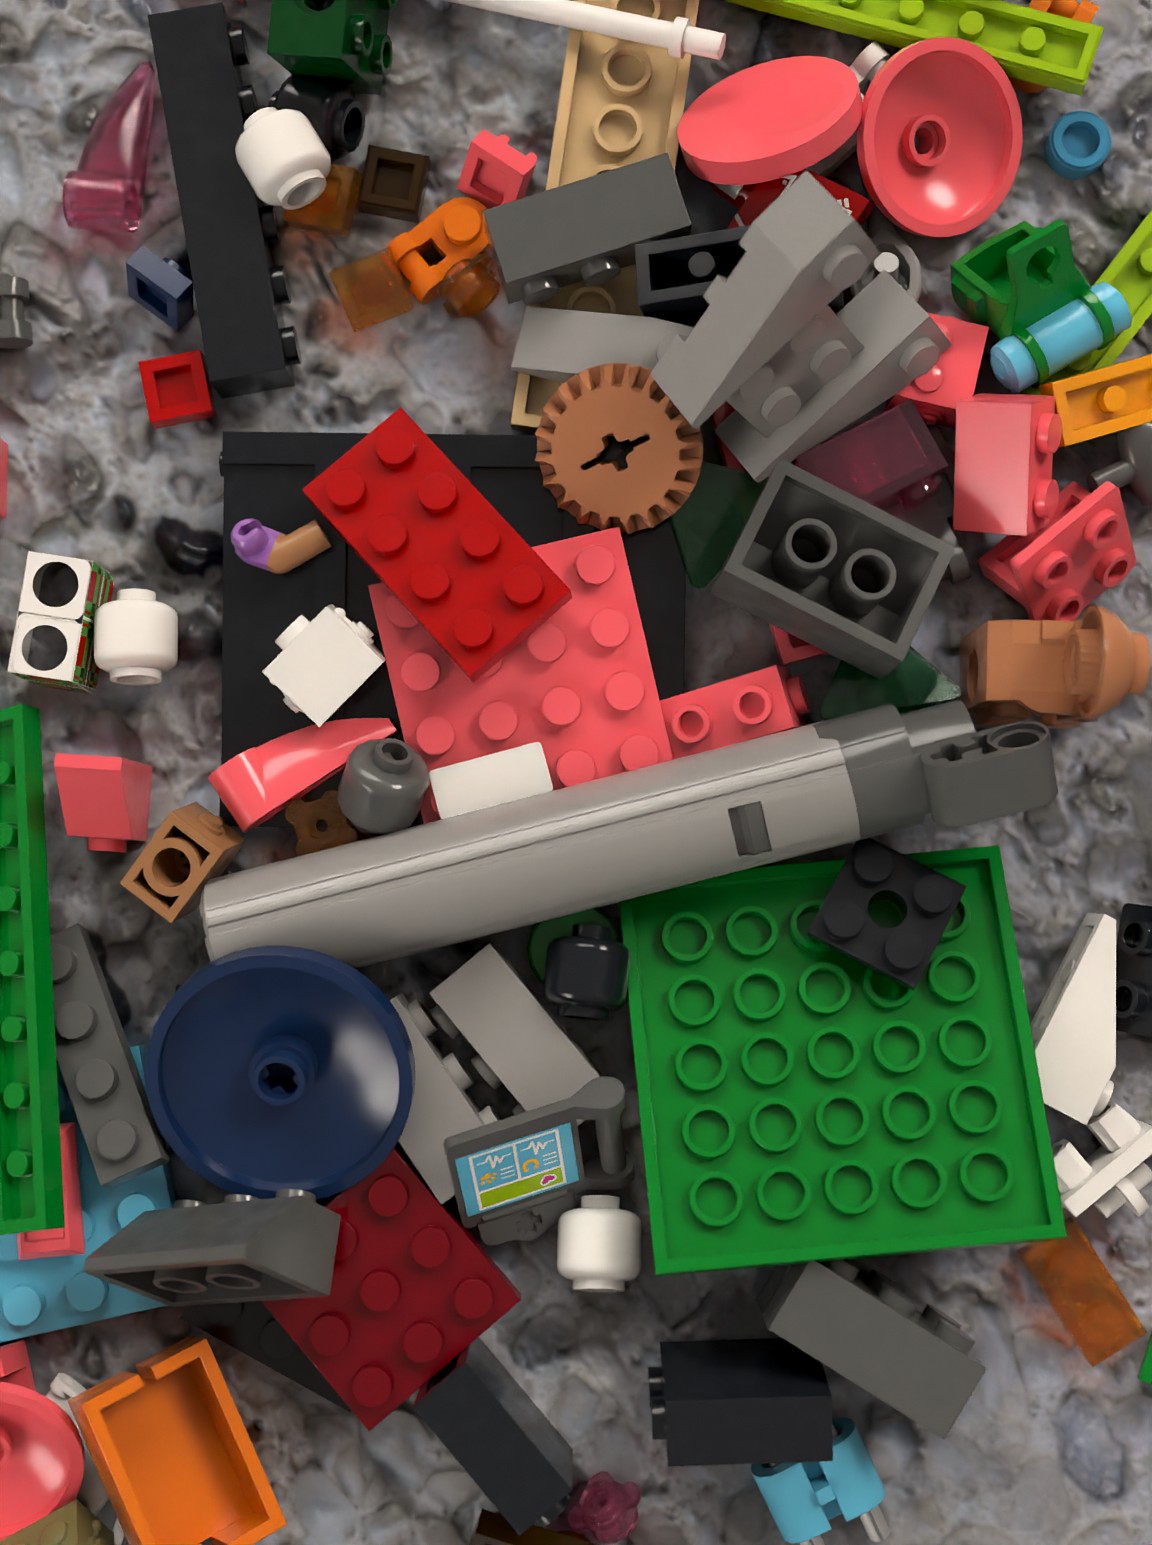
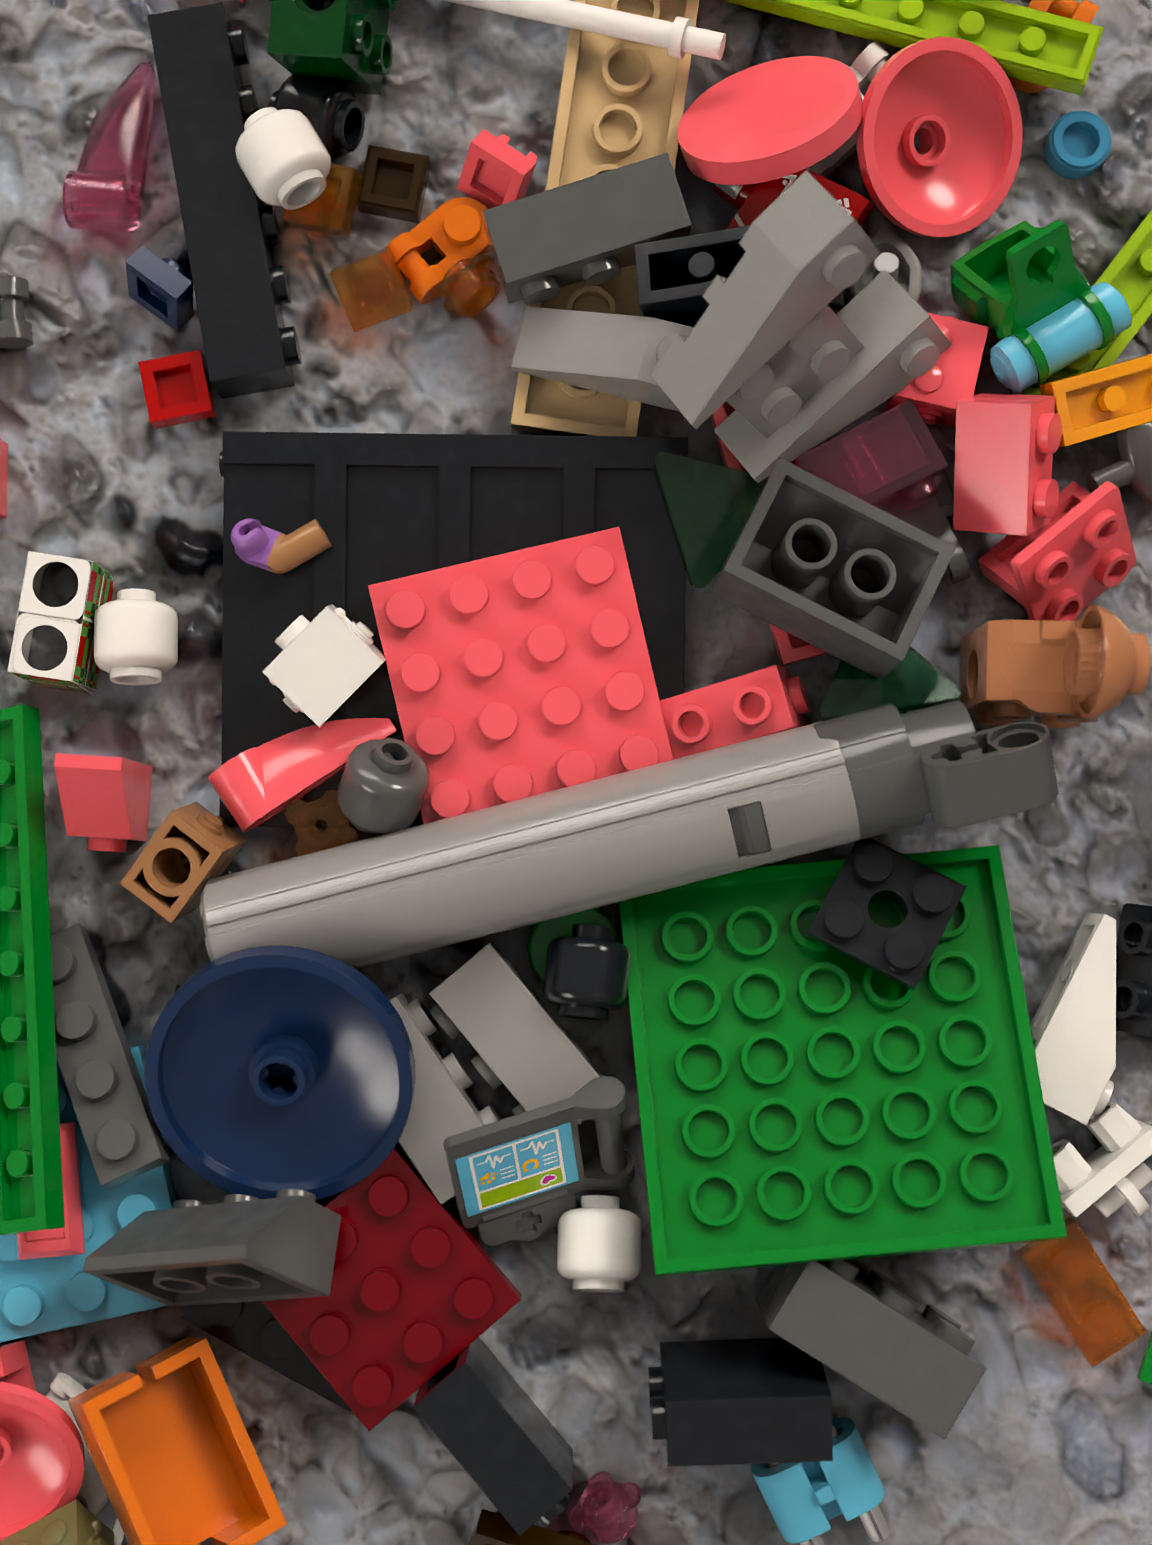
red plate [302,407,572,683] -> none
white sticker [429,742,553,819] -> none
nougat gear [535,363,703,534] -> none

